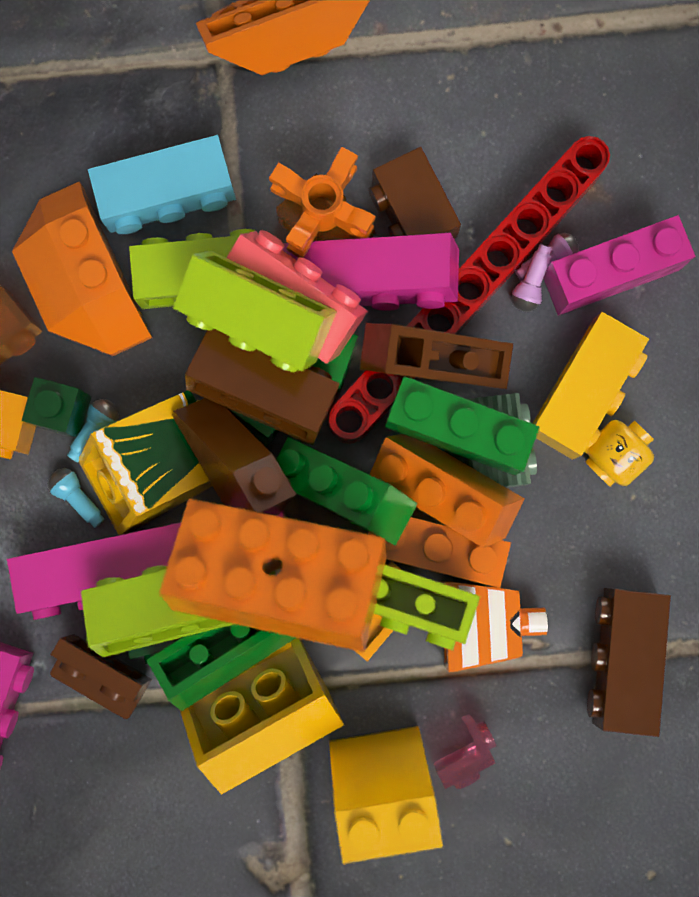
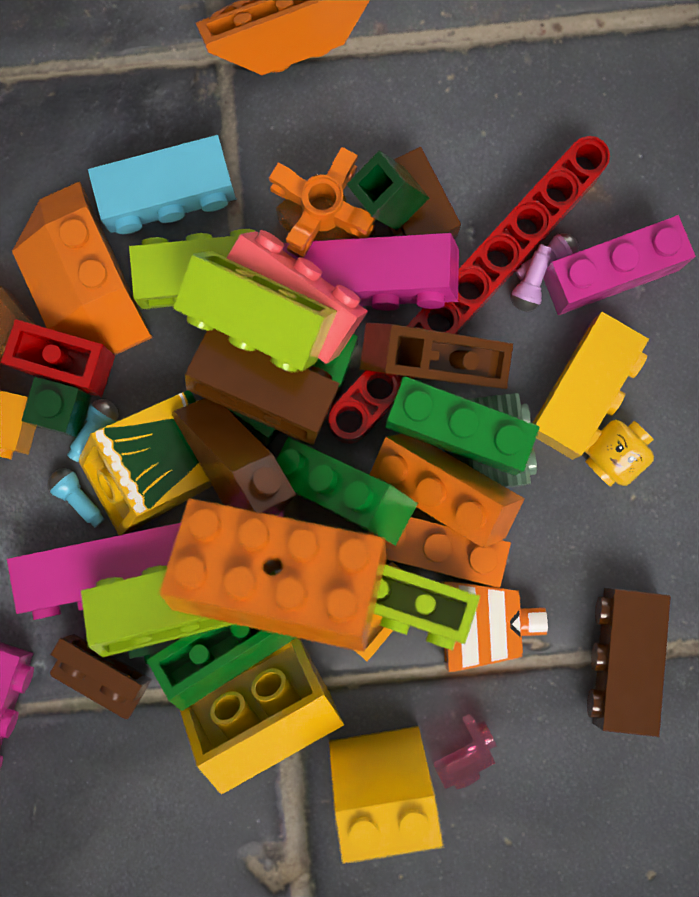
none -> red slope [0,319,115,398]
none -> dark green brick [346,150,430,230]

